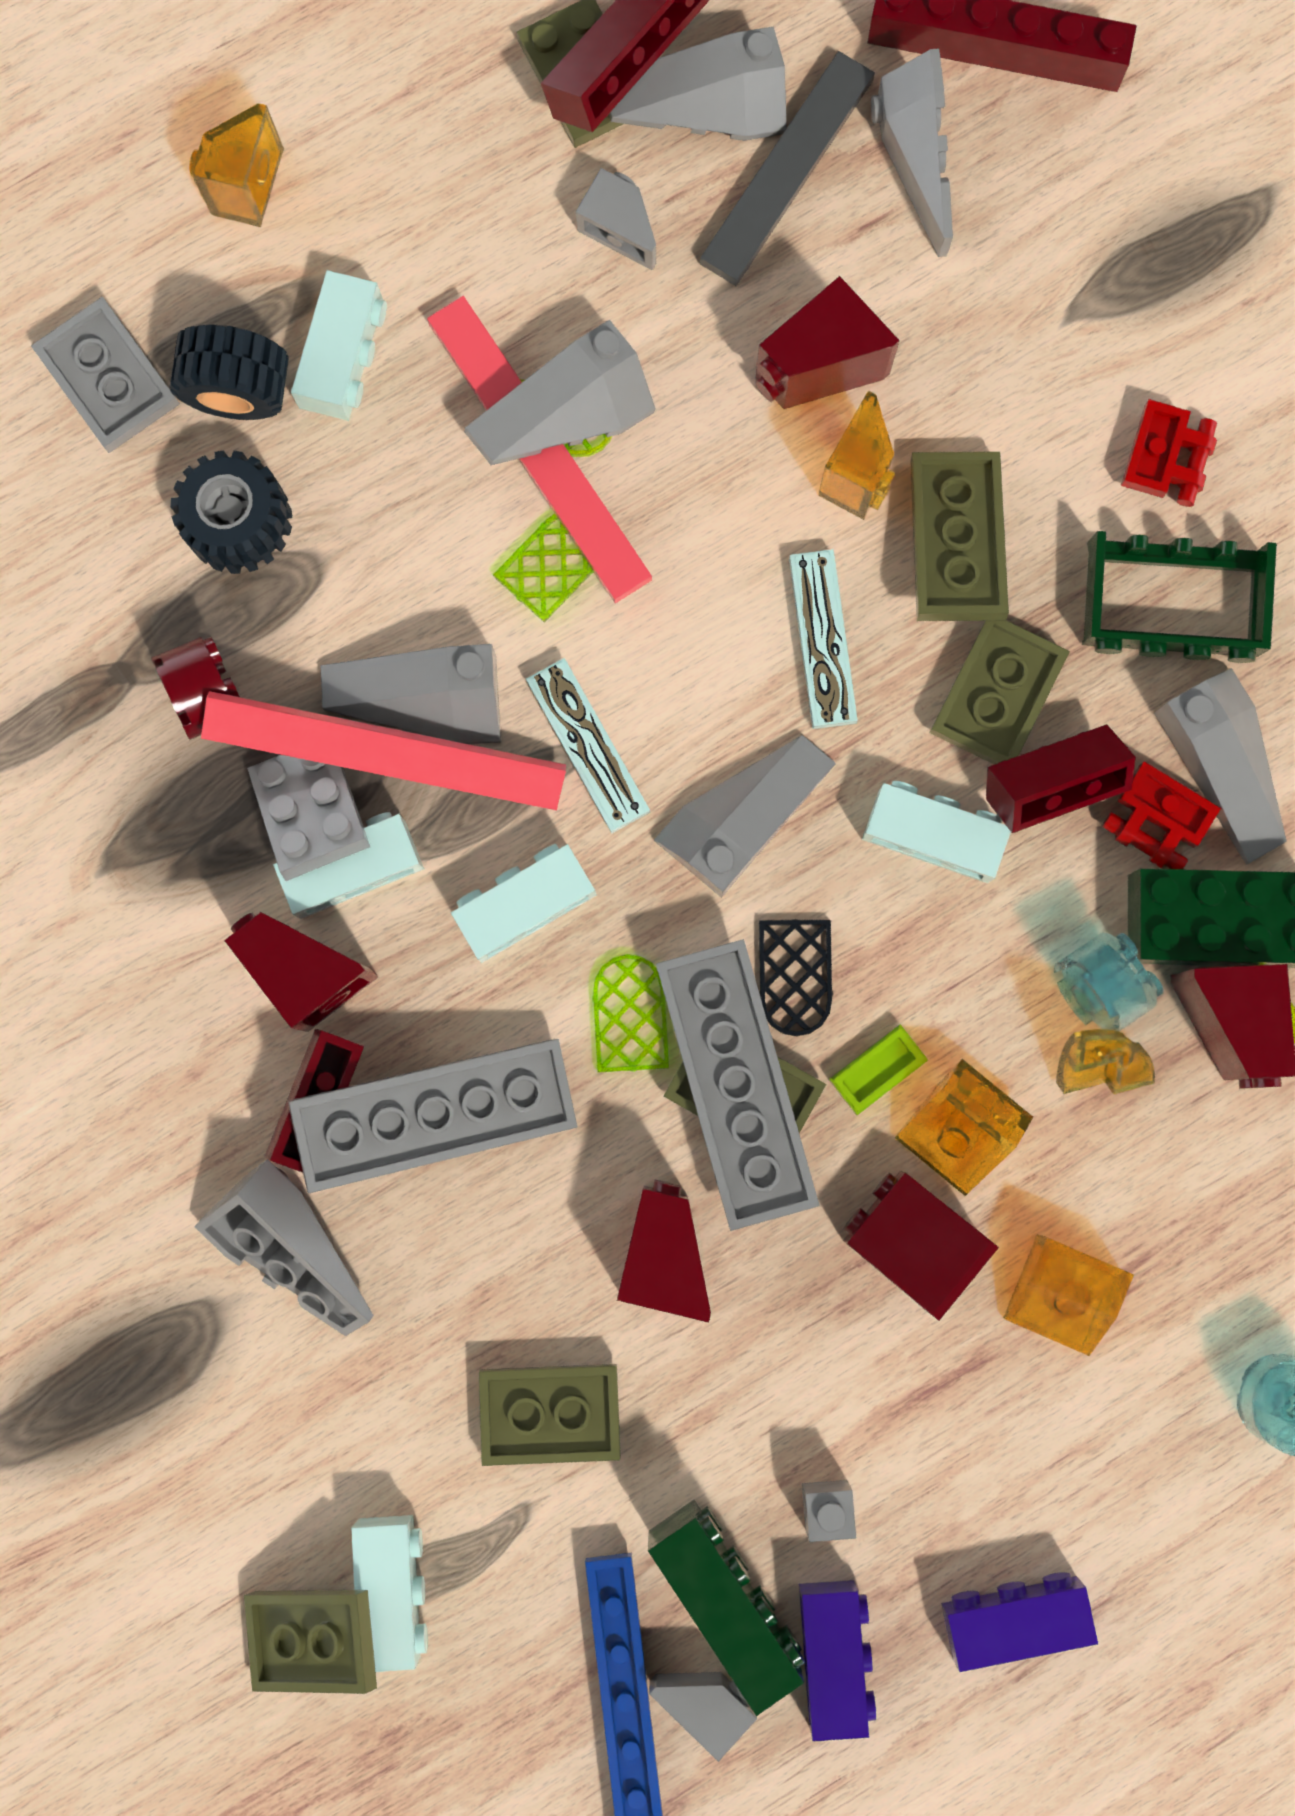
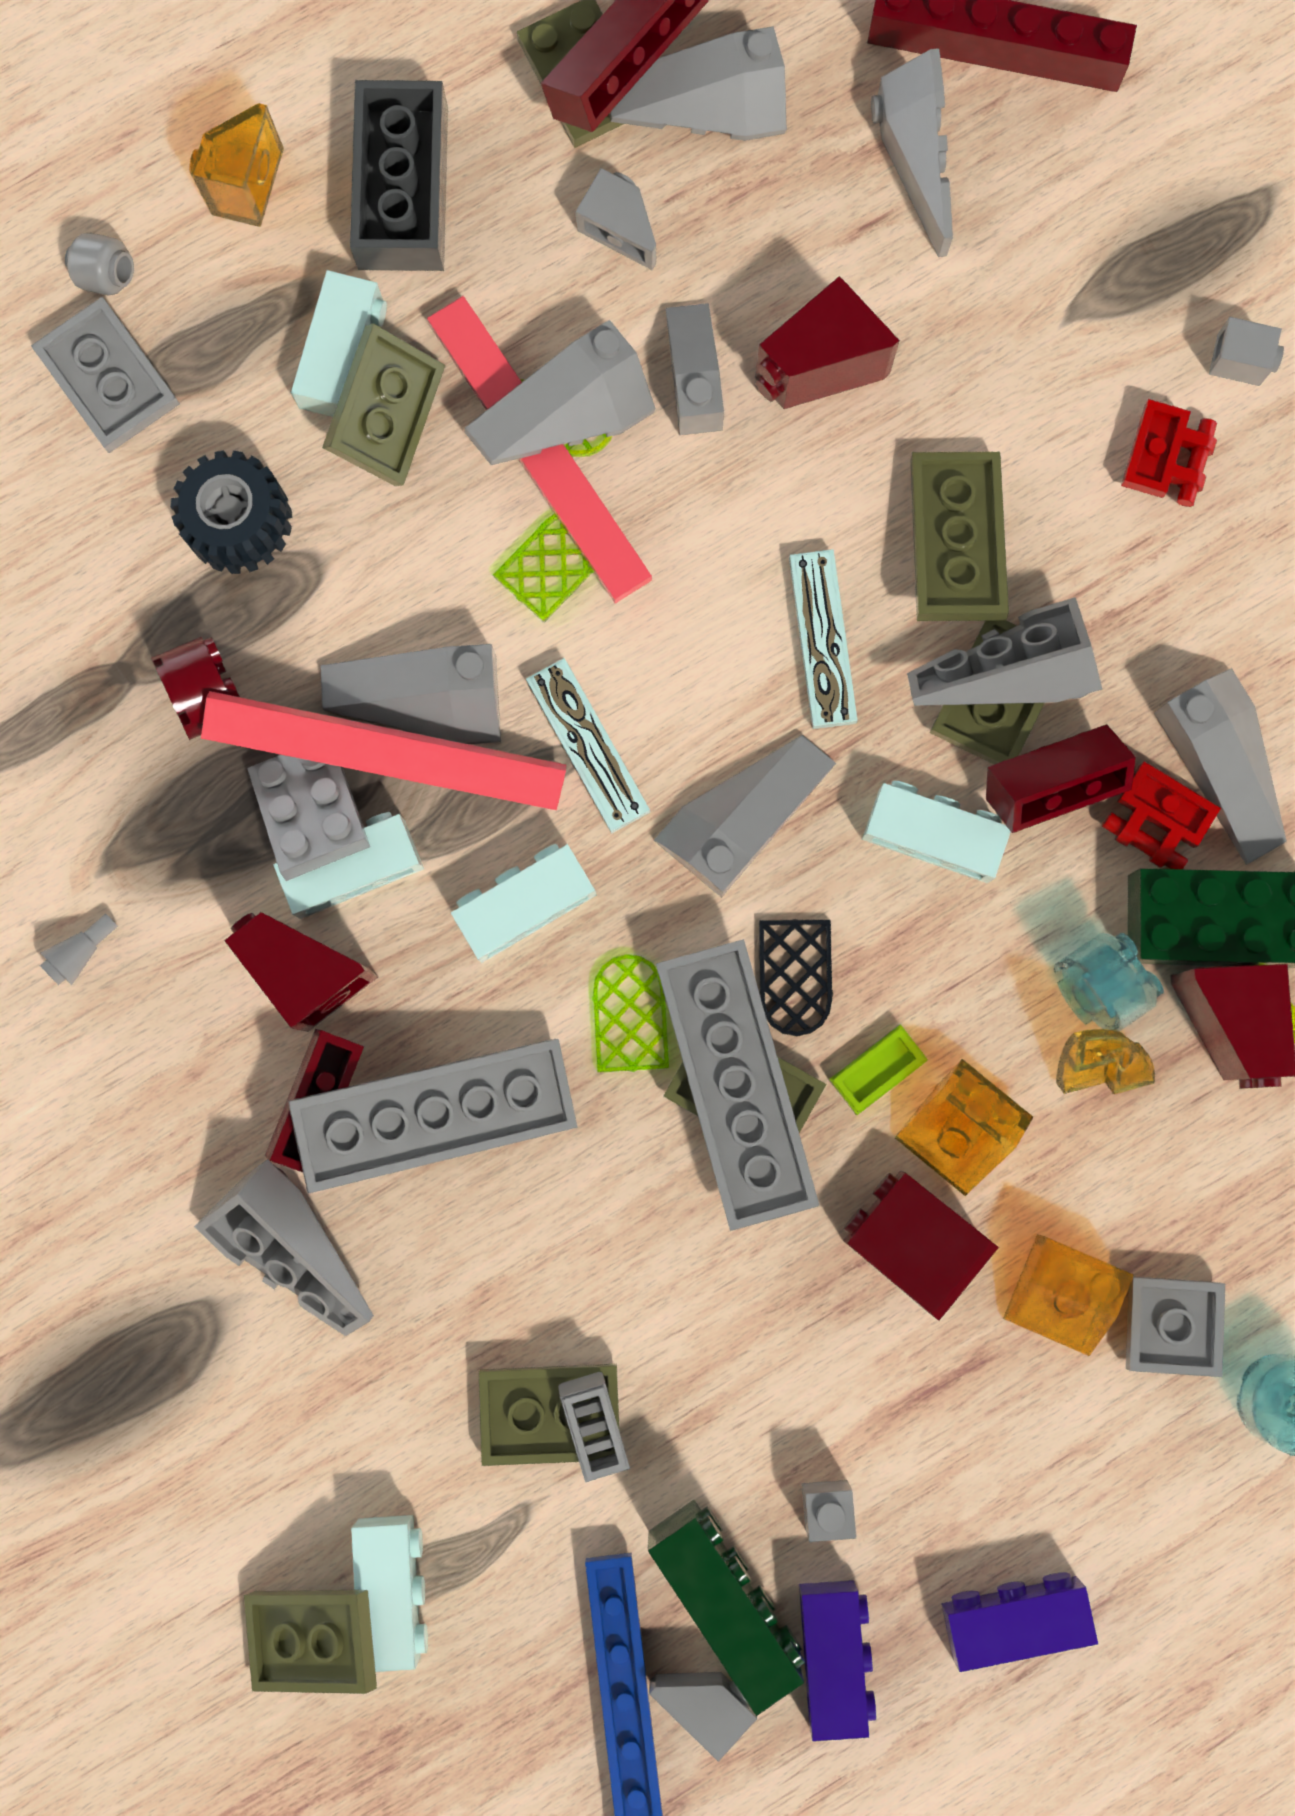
black wheel [170,324,289,420] -> none
dark red slope [617,1179,711,1323] -> none
dark grey tile [700,51,875,286] -> none
clear yellow slope [818,390,896,520] -> none
dark green window [1082,531,1277,663] -> none
none -> light grey cone [40,914,118,985]
none -> light grey head [65,233,134,296]
none -> olive plate [322,323,446,486]
none -> dark grey brick [350,80,448,271]
none -> light grey slope [558,1372,630,1483]
none -> light grey slope [666,303,724,435]
none -> light grey wedge [907,597,1102,706]
none -> light grey plate [1125,1276,1226,1377]
none -> light grey brick [1209,317,1284,386]

